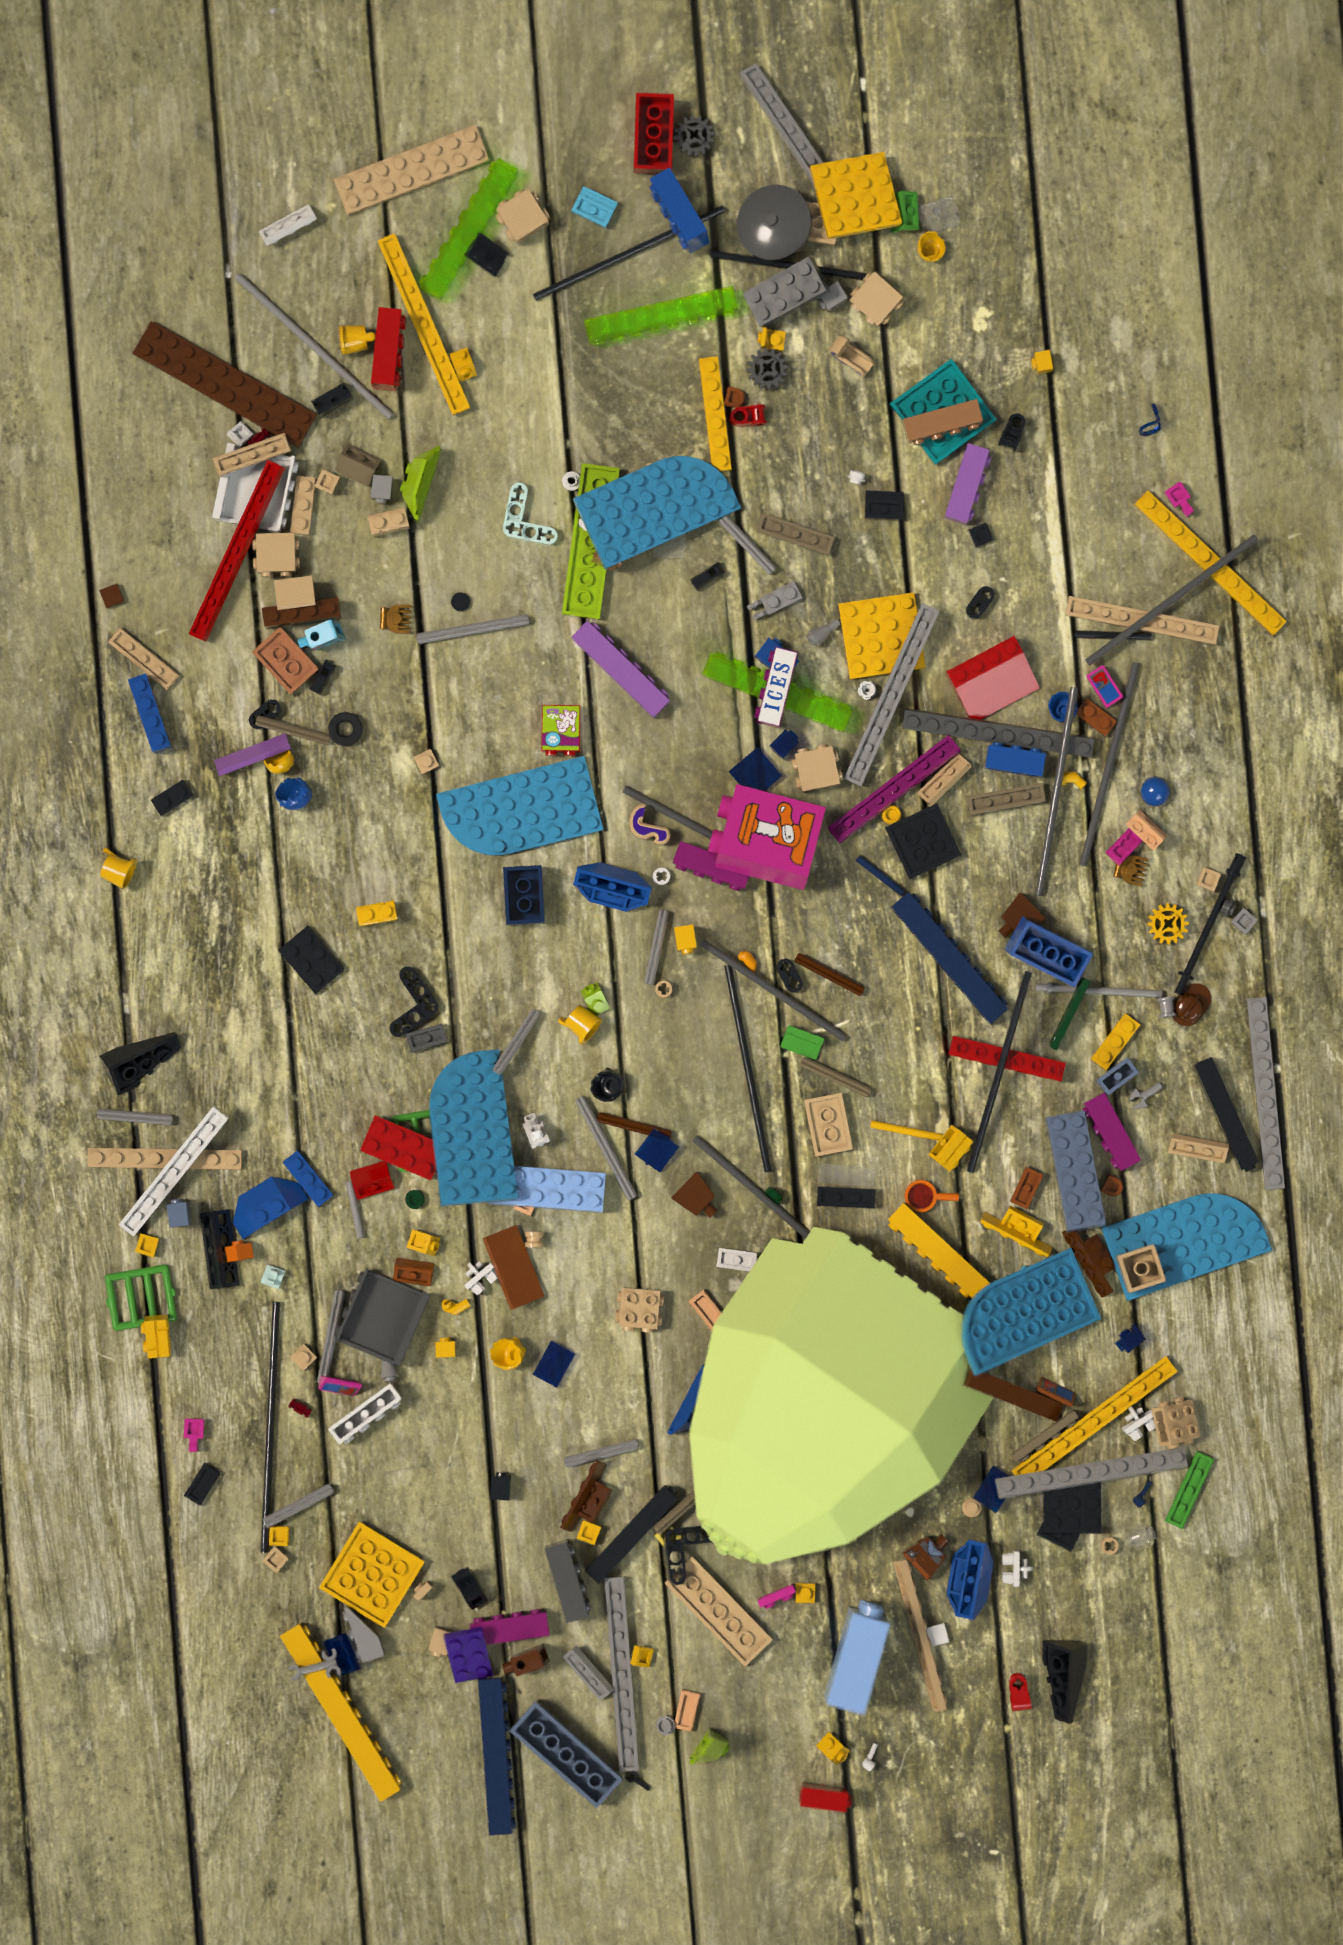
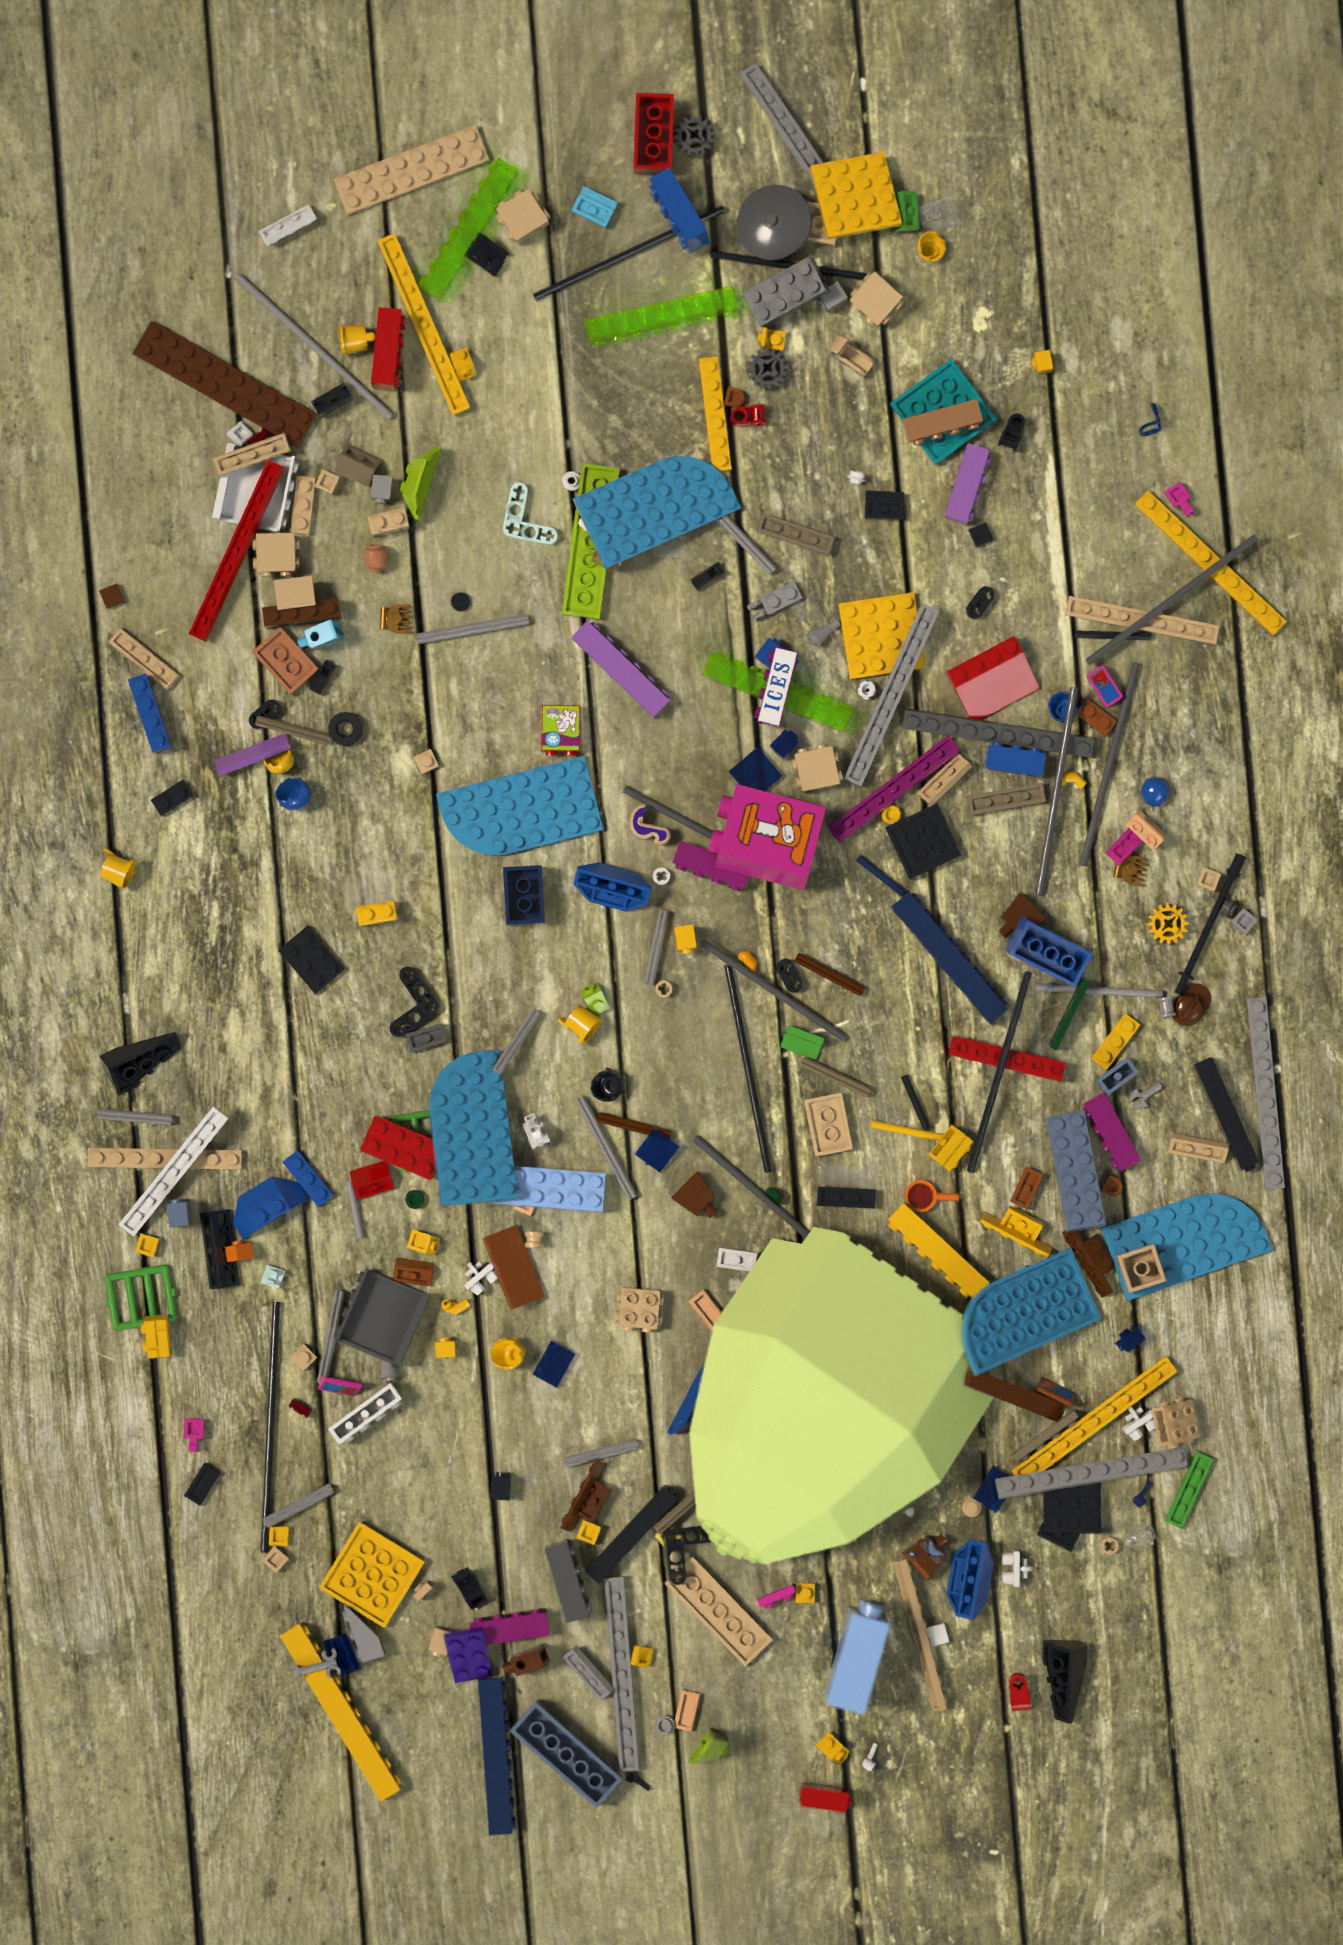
none -> nougat head [363,545,388,573]
none -> black bar [900,1074,930,1130]

